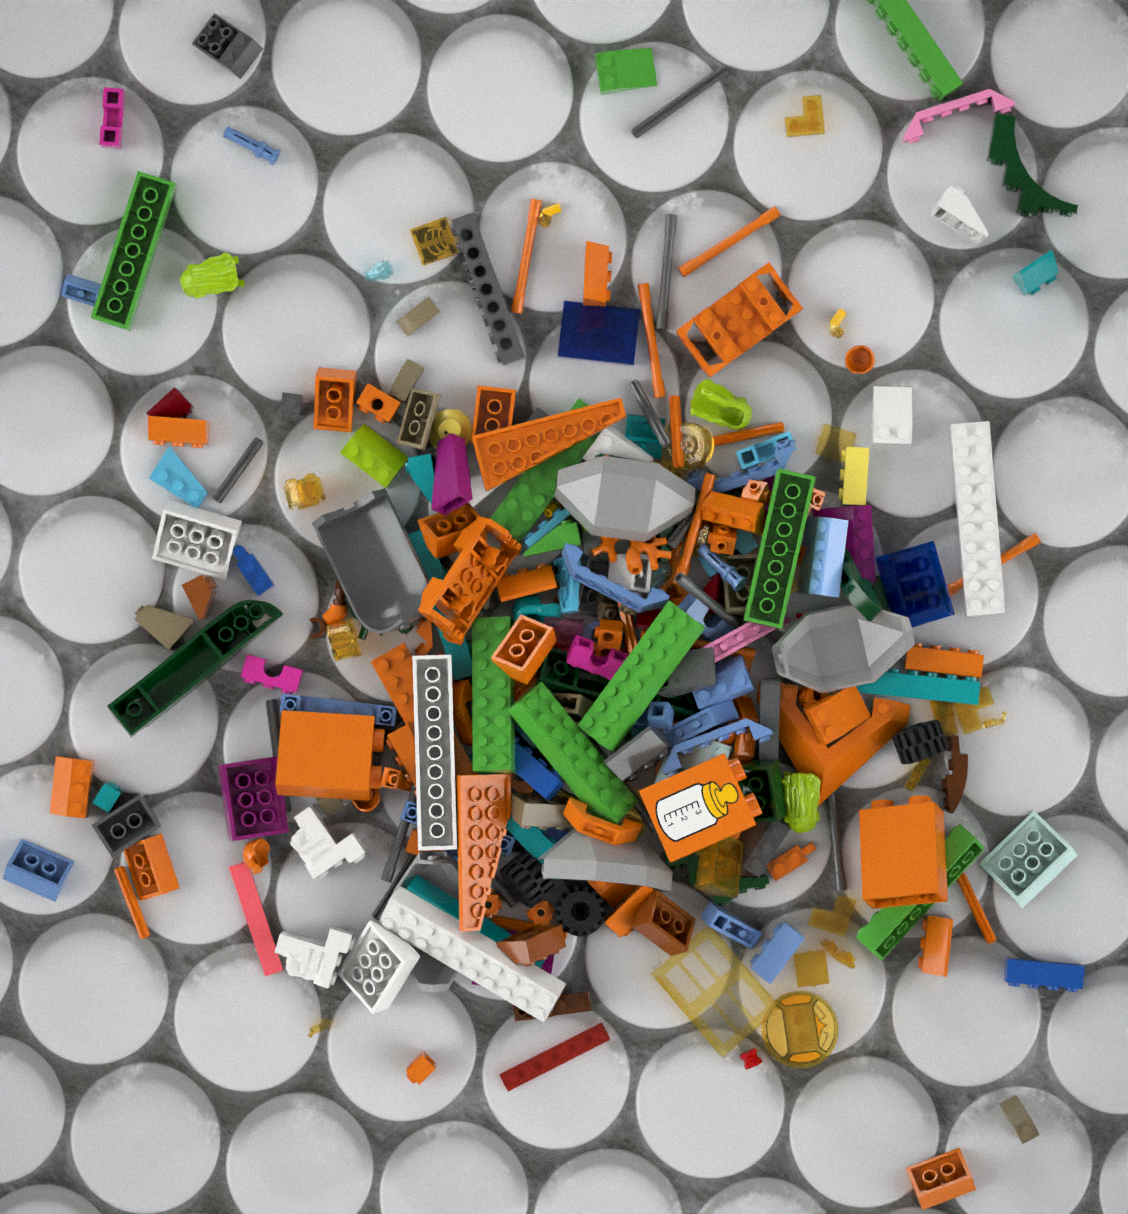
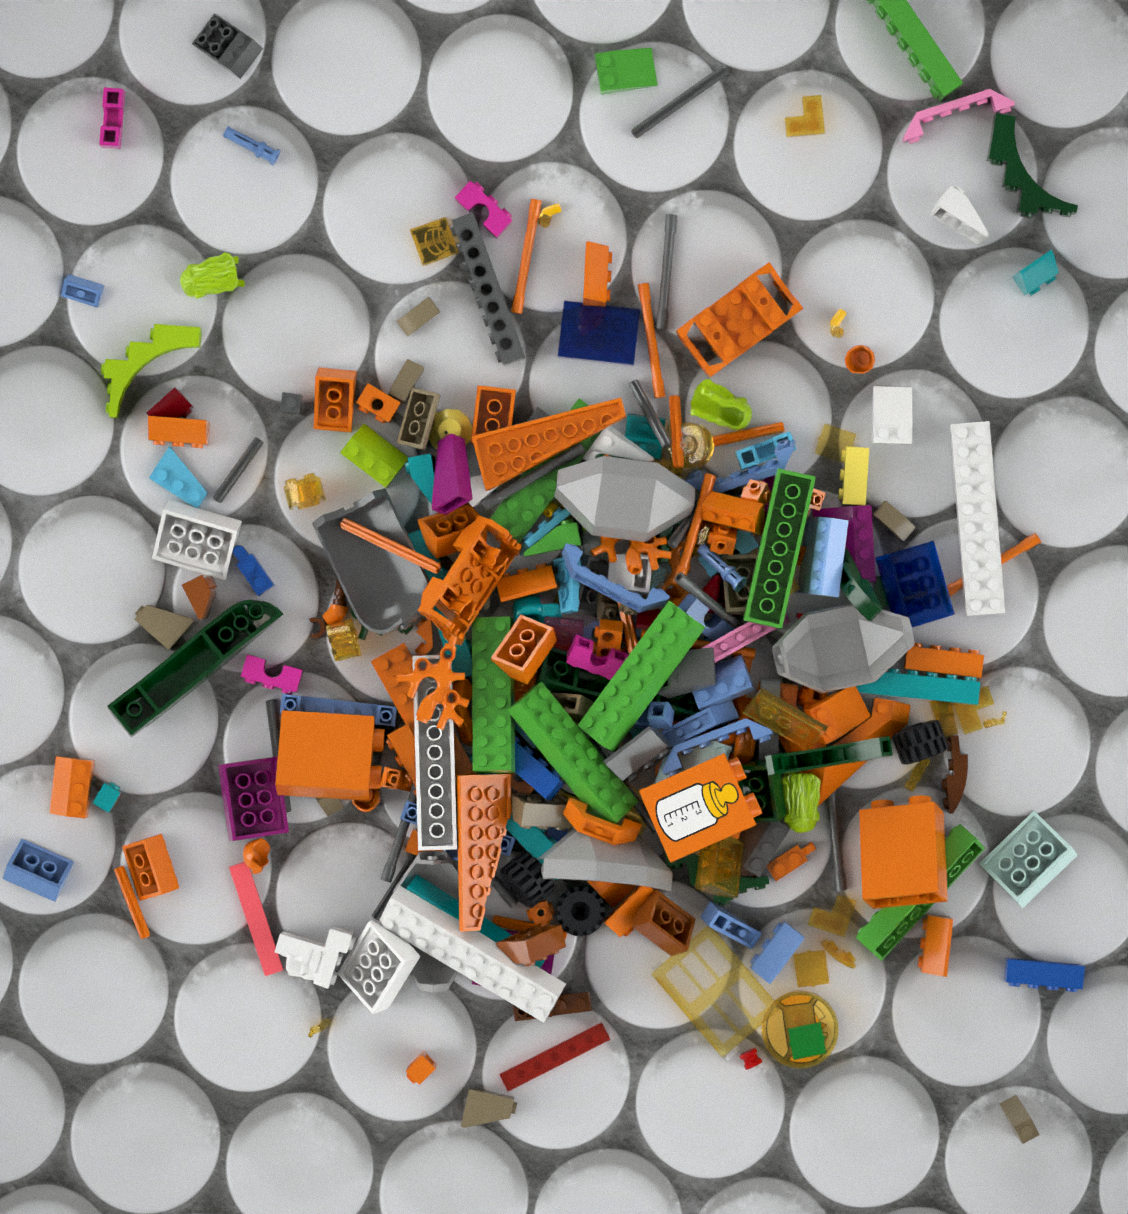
bright green brick [91,171,177,331] -> none
dark grey slope [92,792,161,857] -> none
white brick [290,805,367,880] -> none
clear light blue cone [364,260,394,283] -> none
orange brick [484,890,502,918] -> none
orange piece [678,206,781,277] -> none
orange slope [906,1148,976,1210] -> none
orange axle [957,873,996,944] -> none
none -> lime arch [101,324,202,418]
none -> orange axle [340,518,441,574]
none -> orange plant [397,635,470,730]
none -> dark pink arch [455,181,512,239]
none -> dark tan slope [461,1087,517,1128]
none -> dark grey piece [481,443,586,511]
none -> clear yellow tile [743,688,828,750]
none -> dark green arch [765,736,893,775]
none -> green piece [788,1022,826,1060]
none -> dark tan slope [873,500,916,542]

